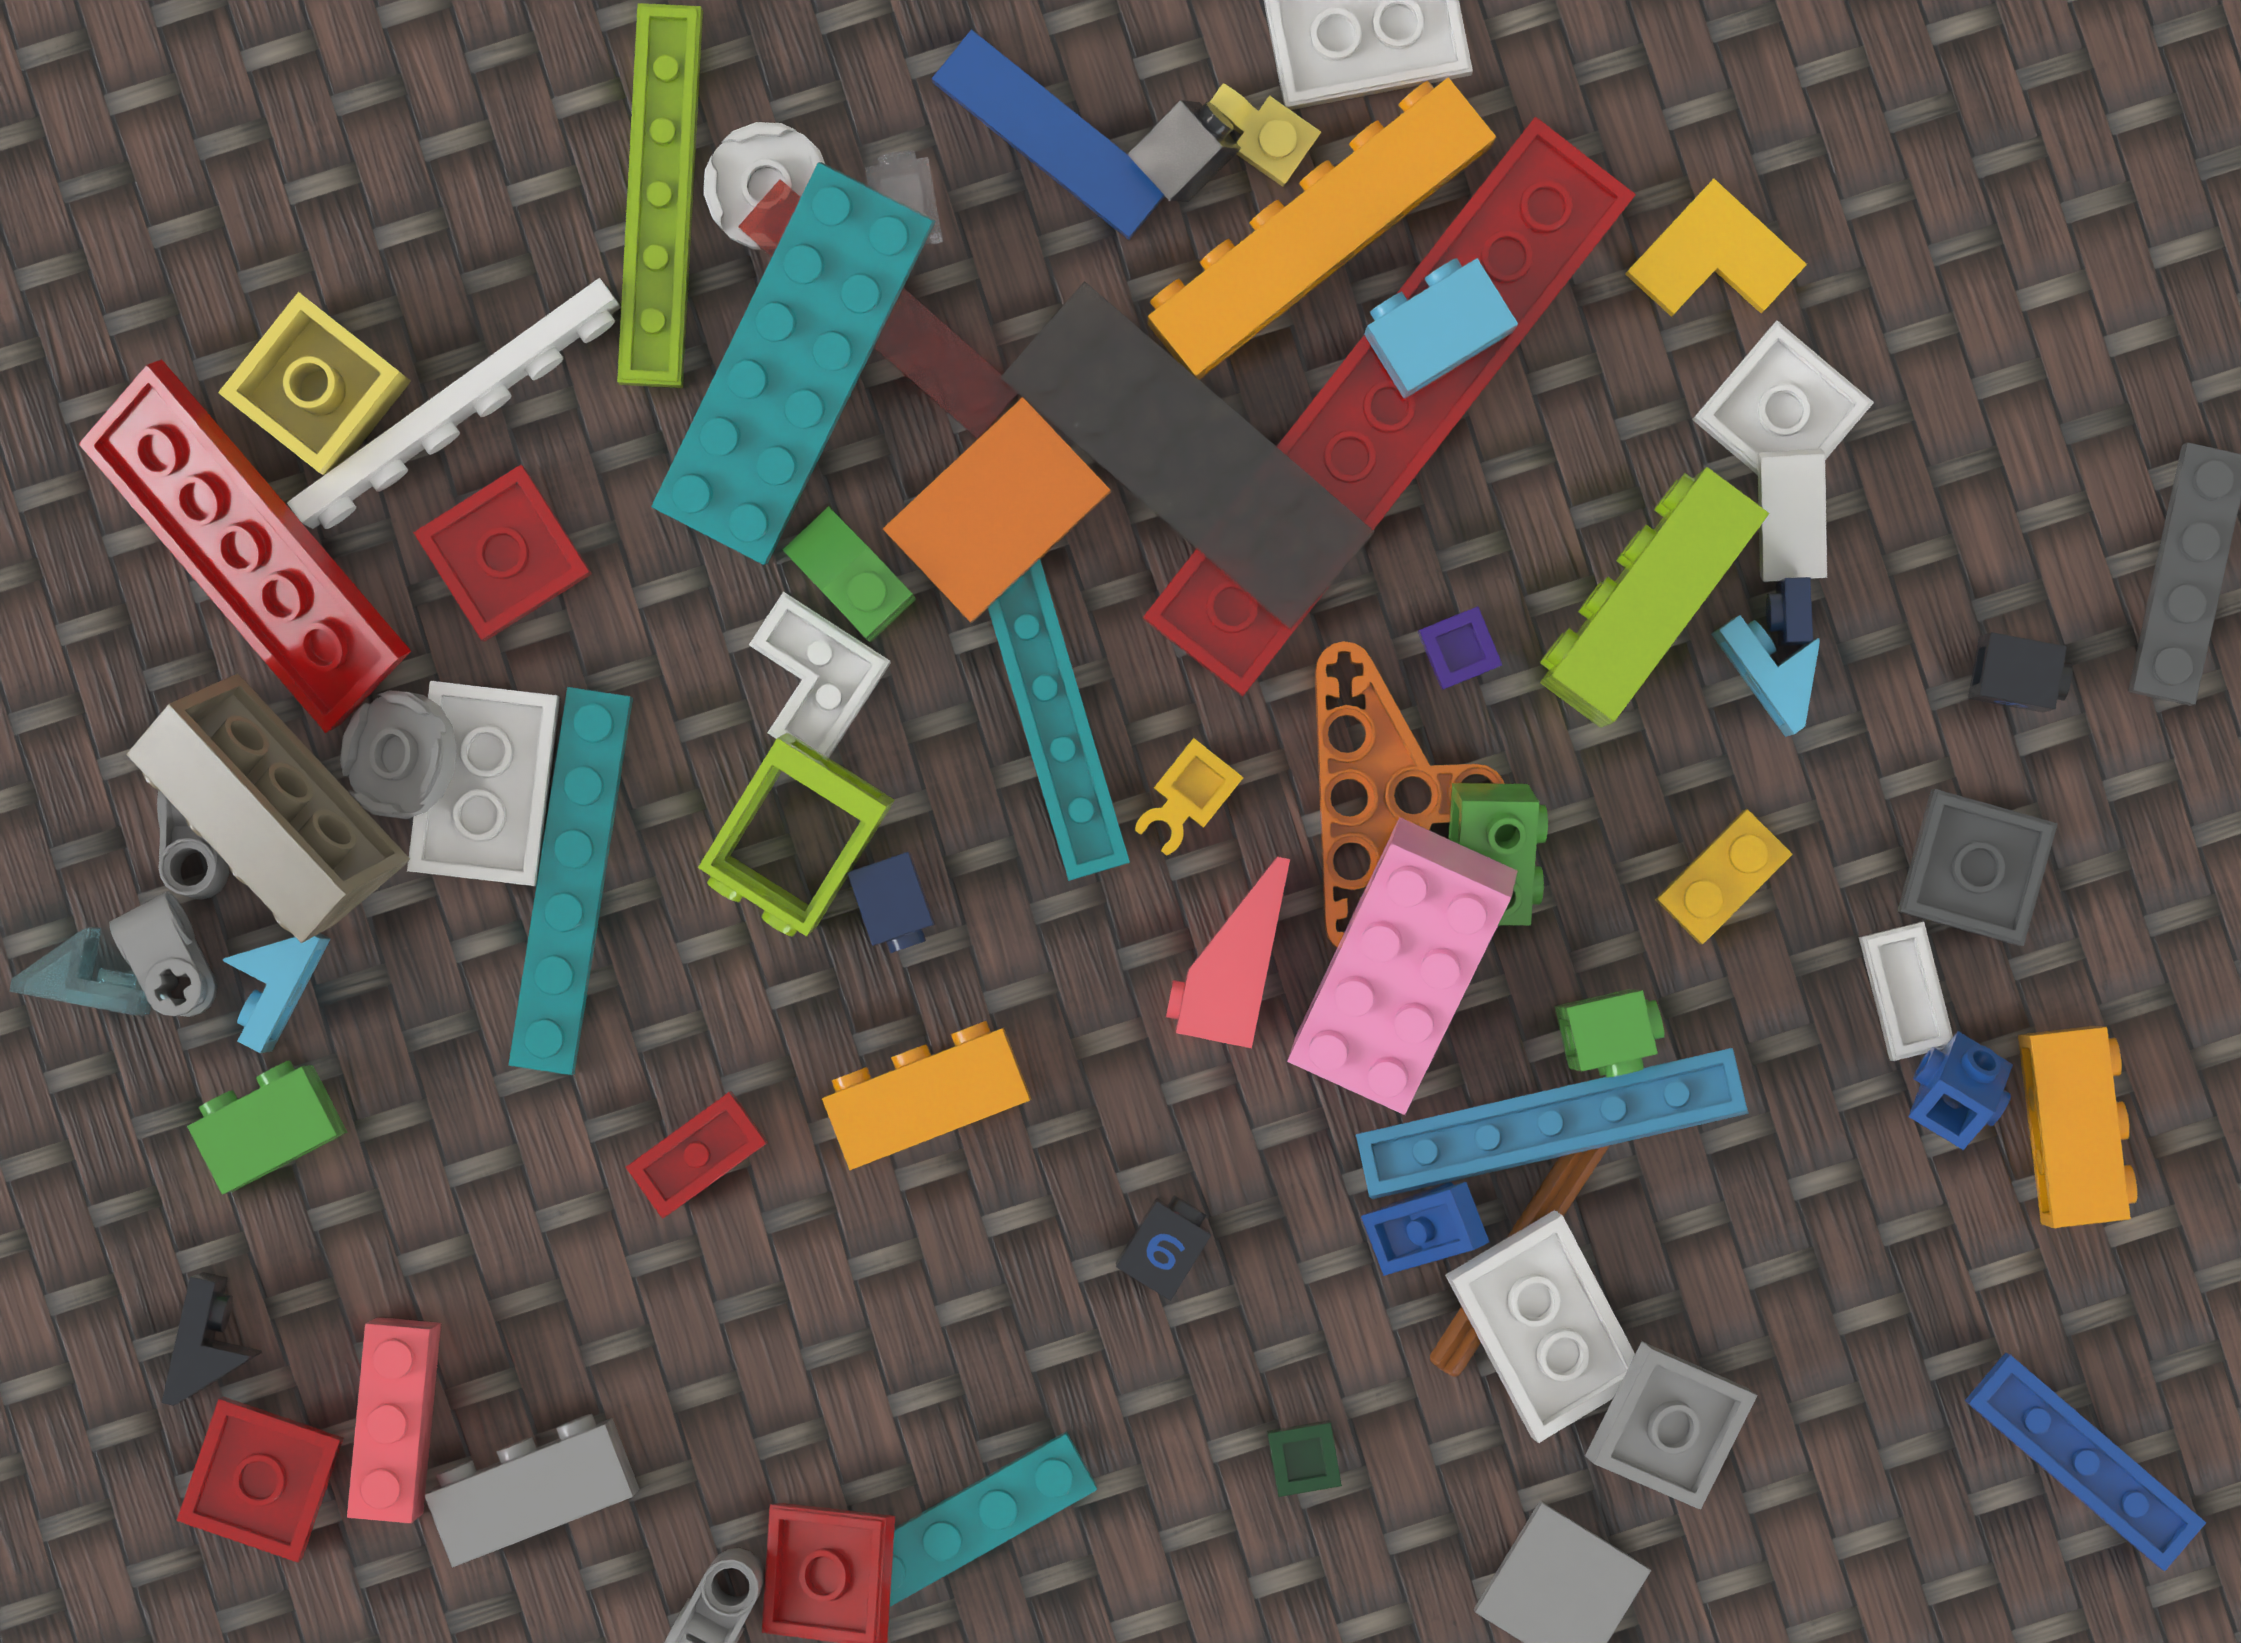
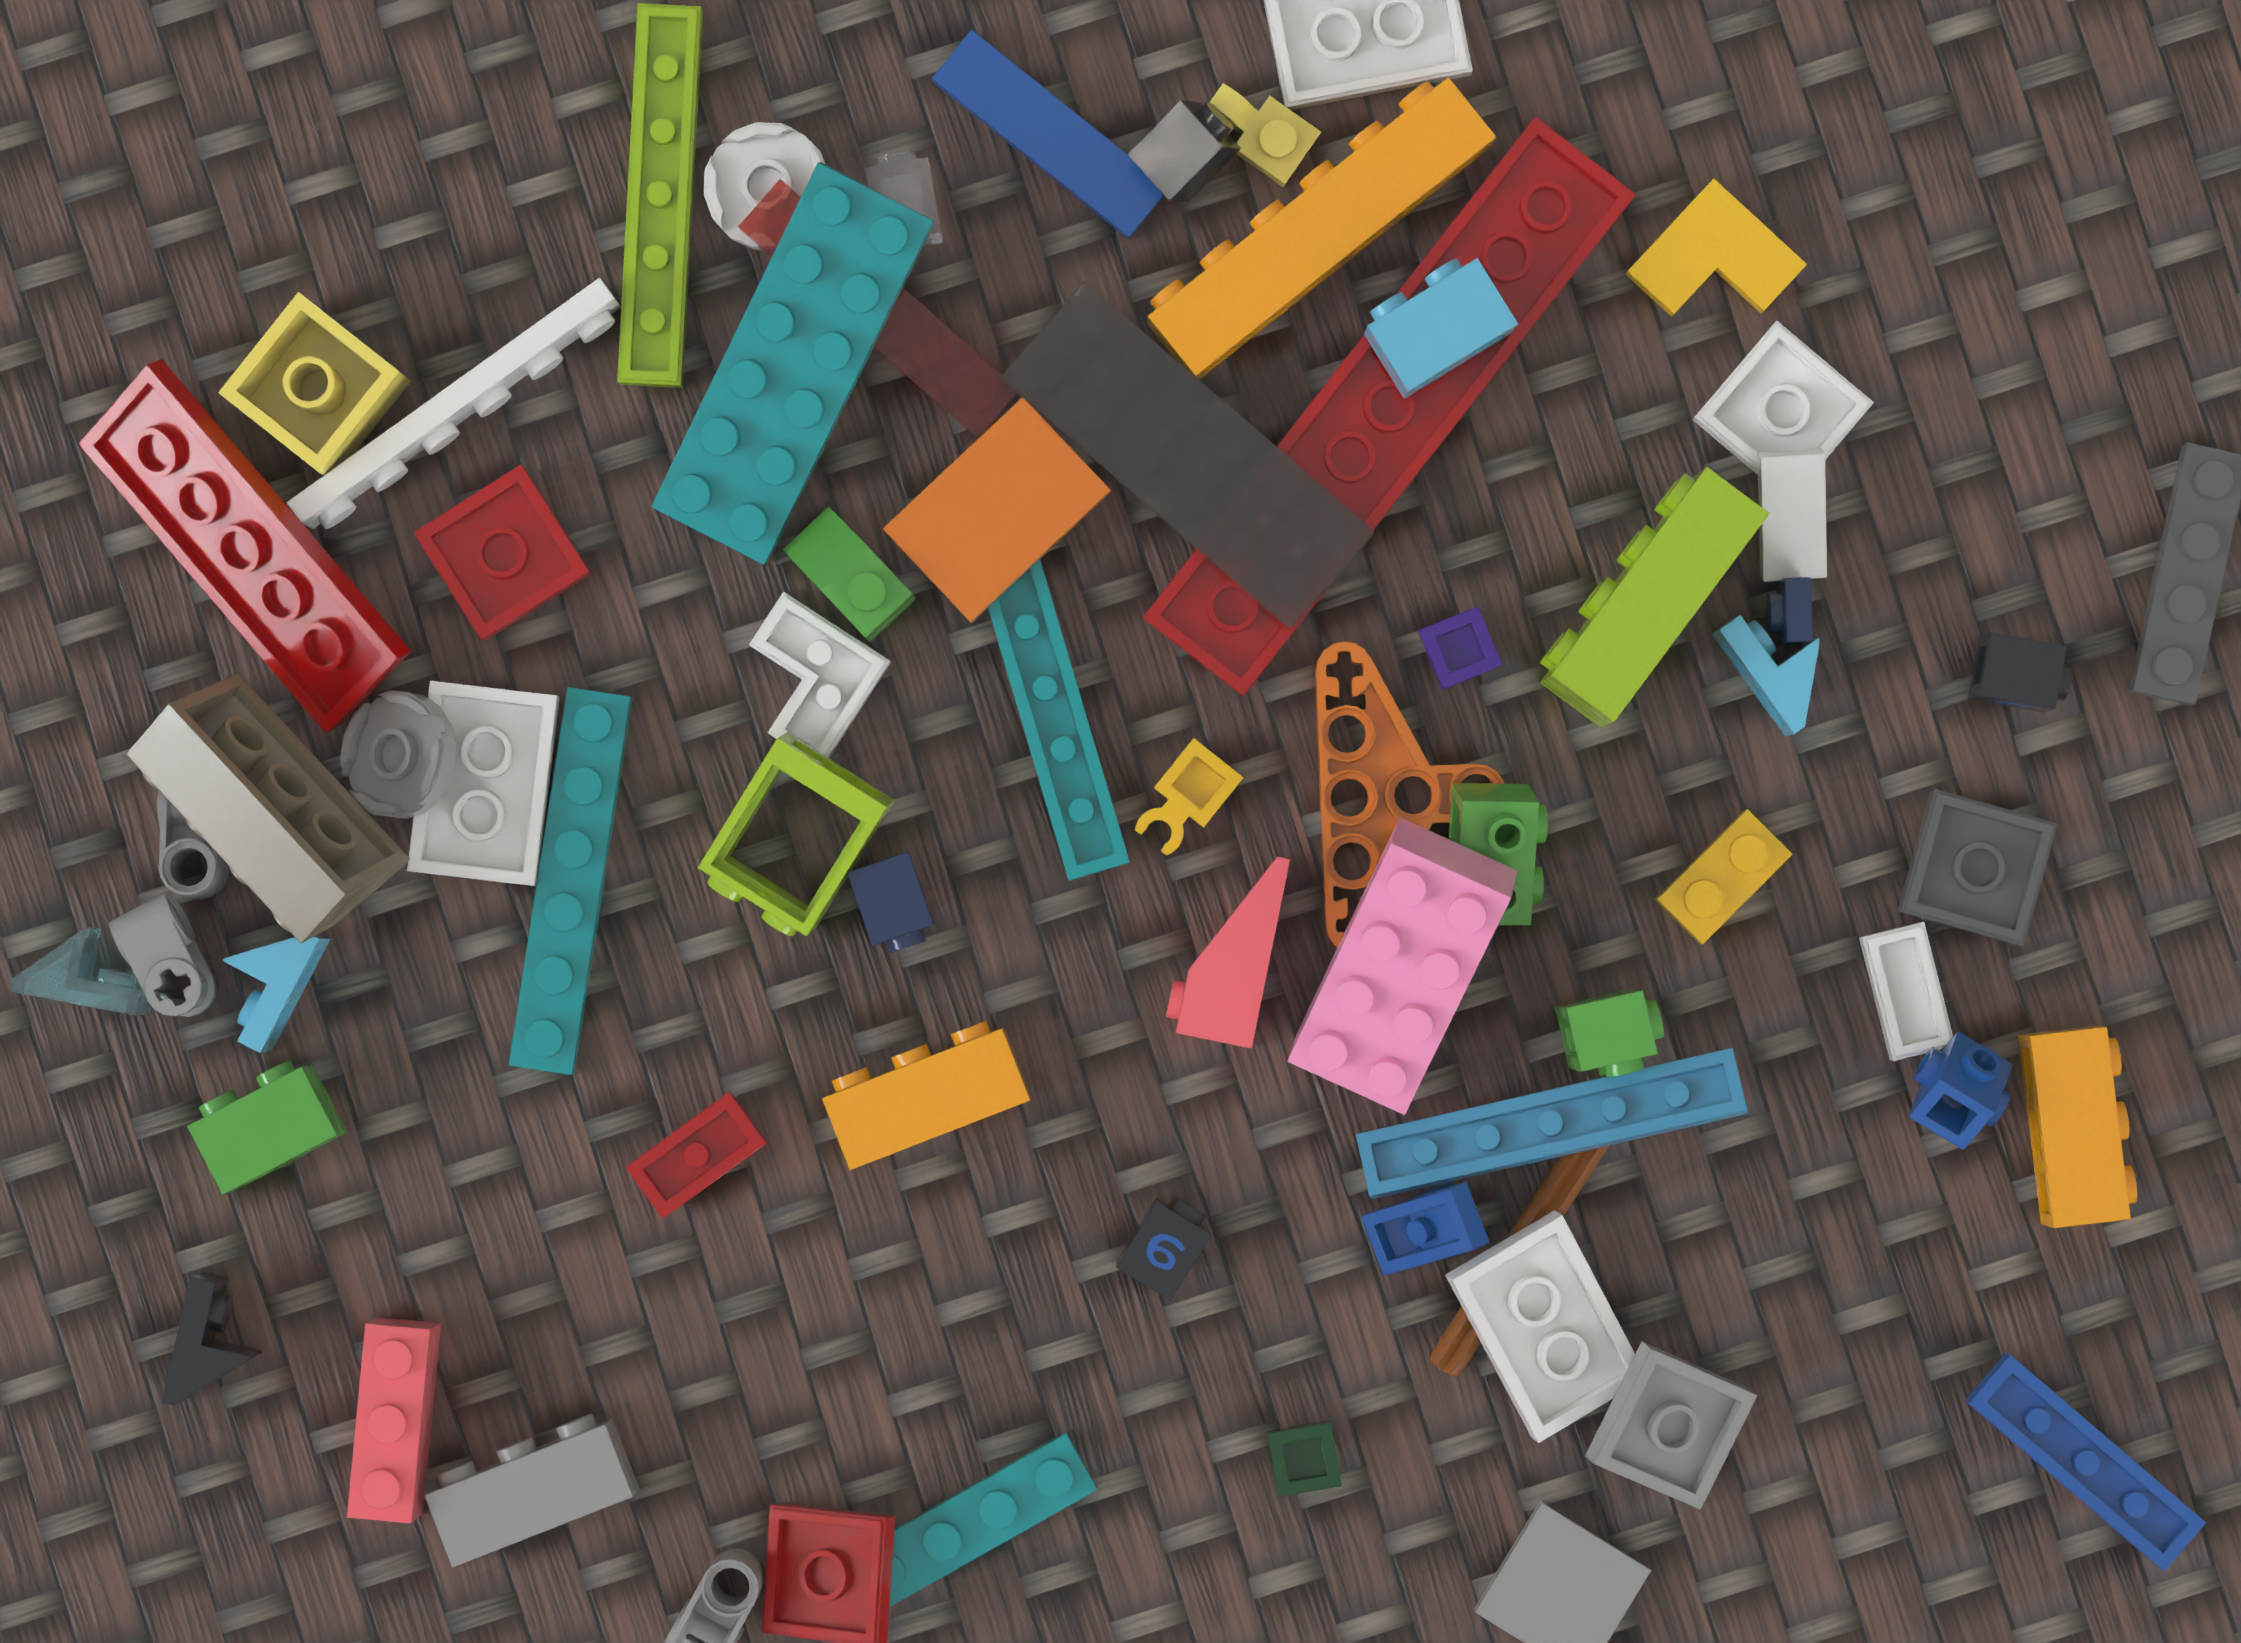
red plate [176,1396,344,1562] -> none

